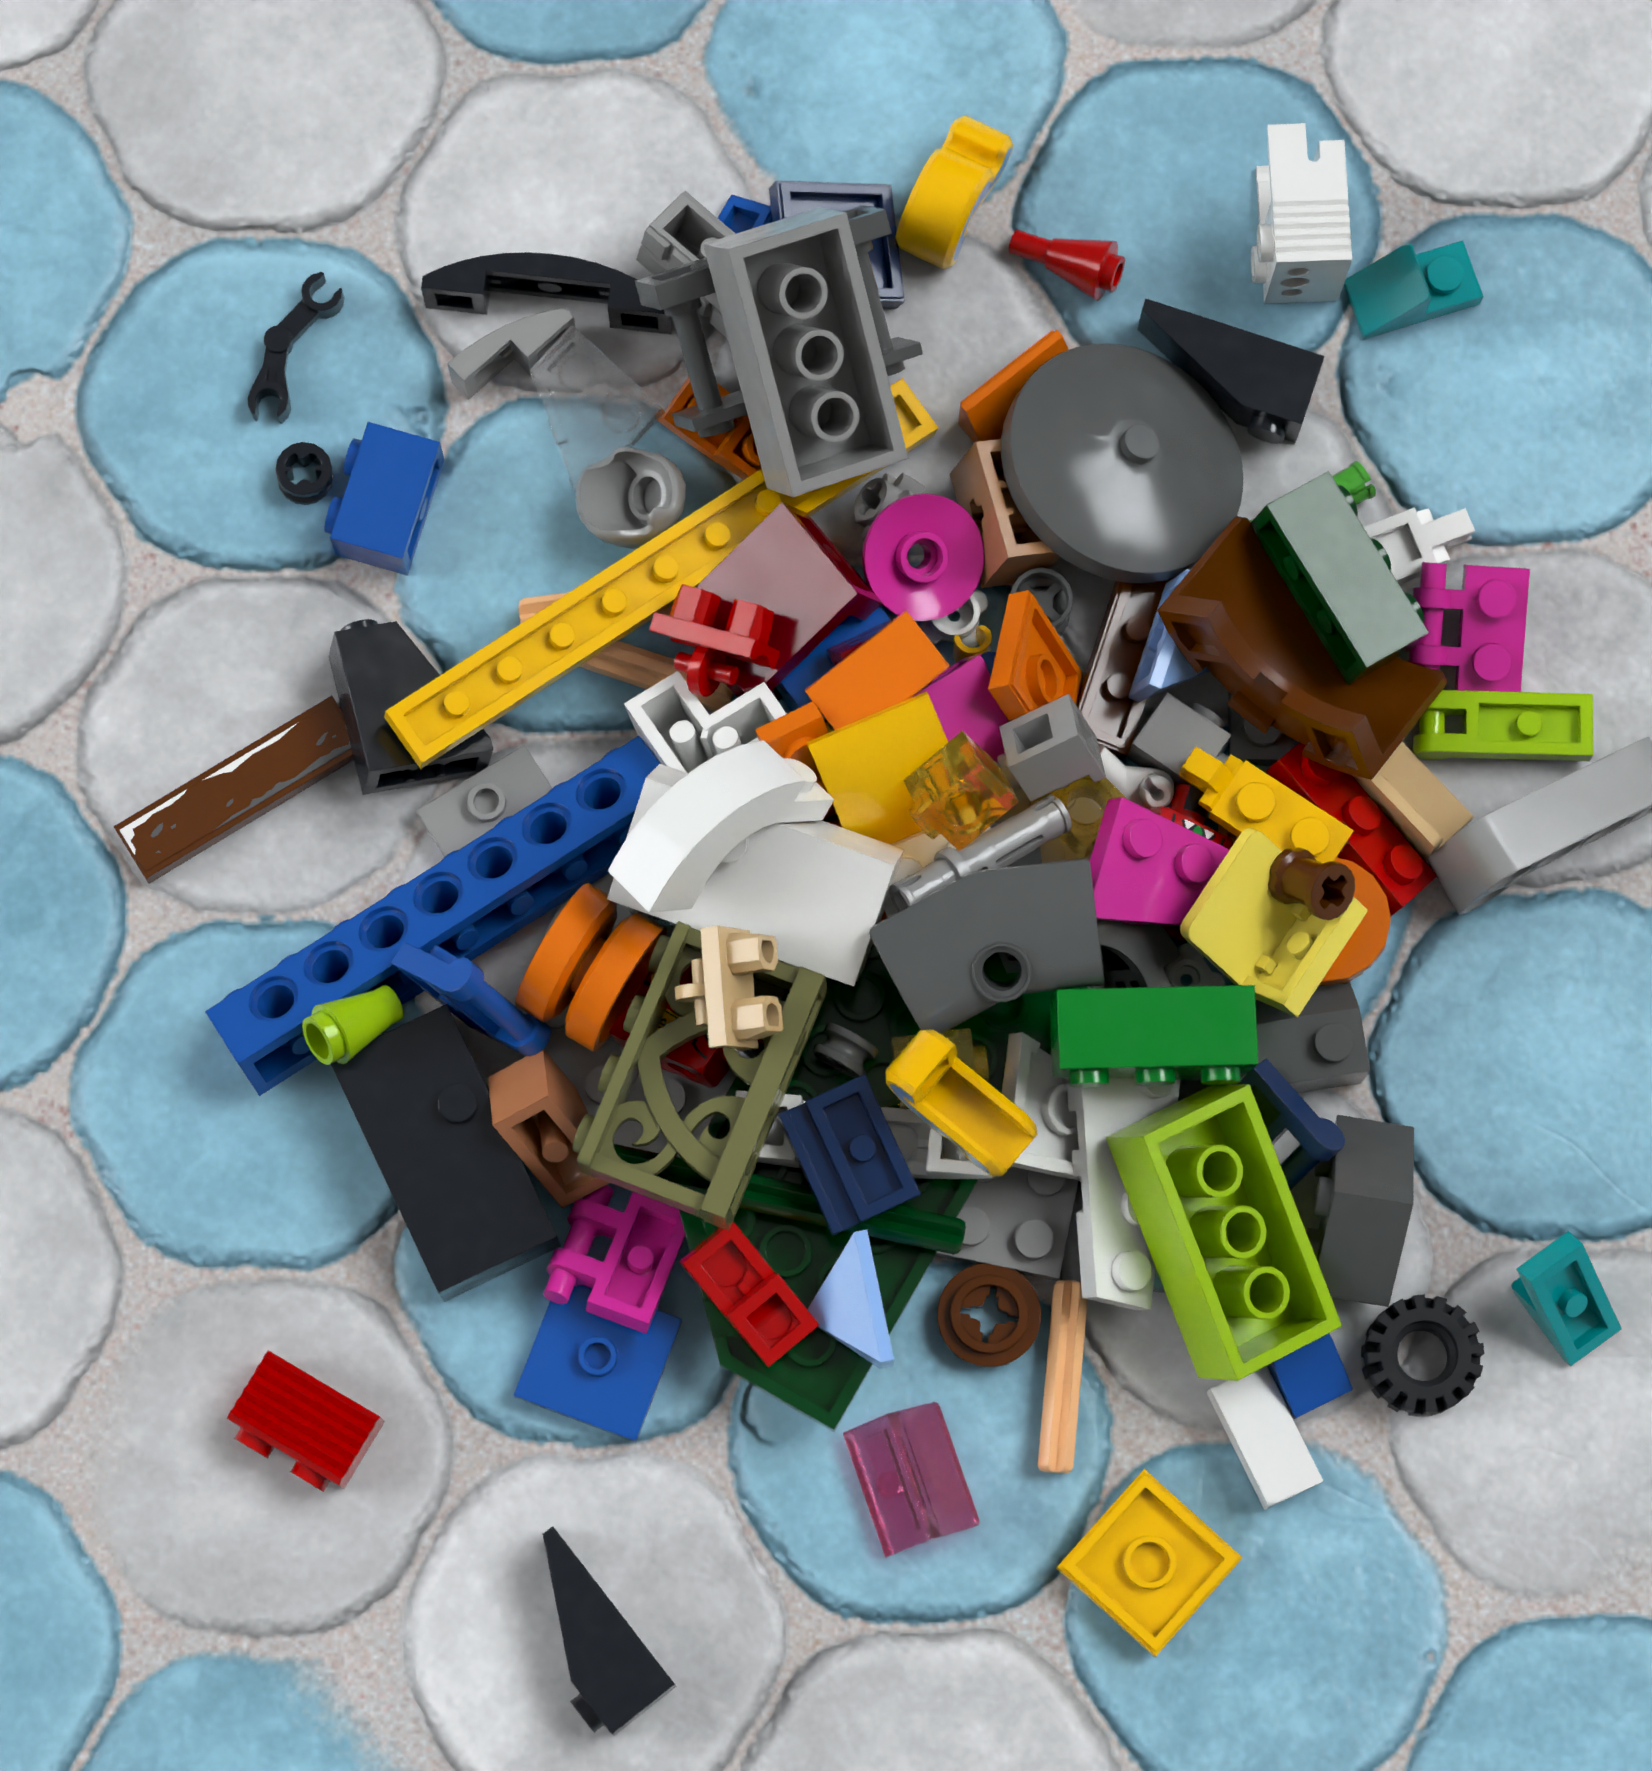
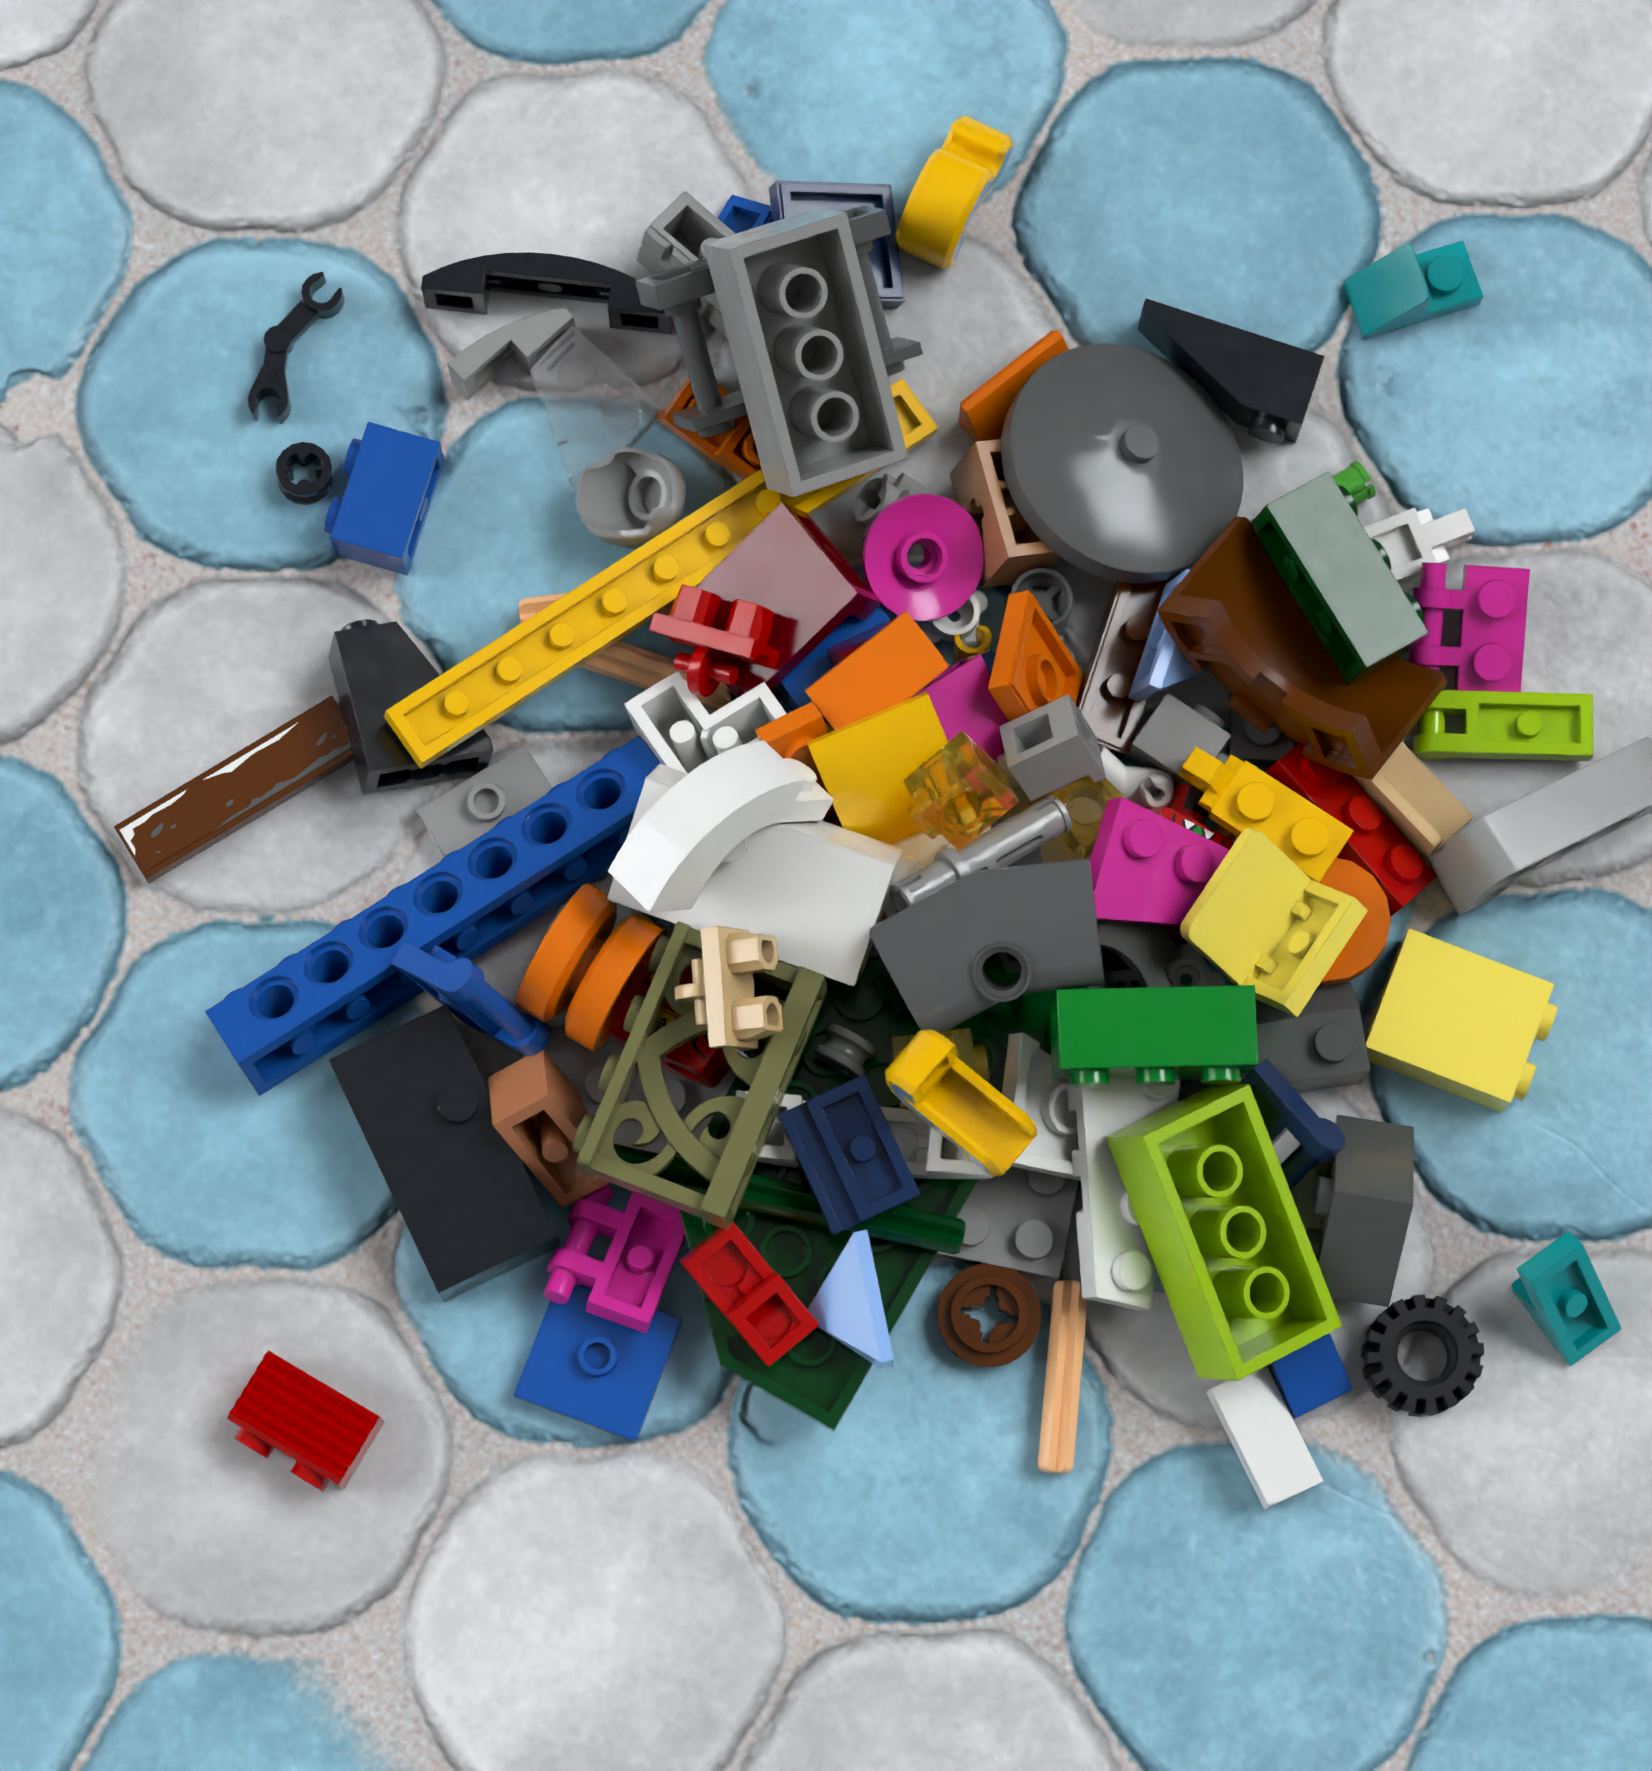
lime cone [302,985,403,1065] -> none
black slope [543,1526,677,1736] -> none
clear pink panel [843,1402,980,1557] -> none
red cone [1008,229,1125,301] -> none
yellow plate [1056,1469,1243,1657] -> none
white piece [1251,123,1352,304] -> none
reddish brown bush [1268,847,1355,920] -> none
none -> light yellow brick [1365,928,1558,1113]

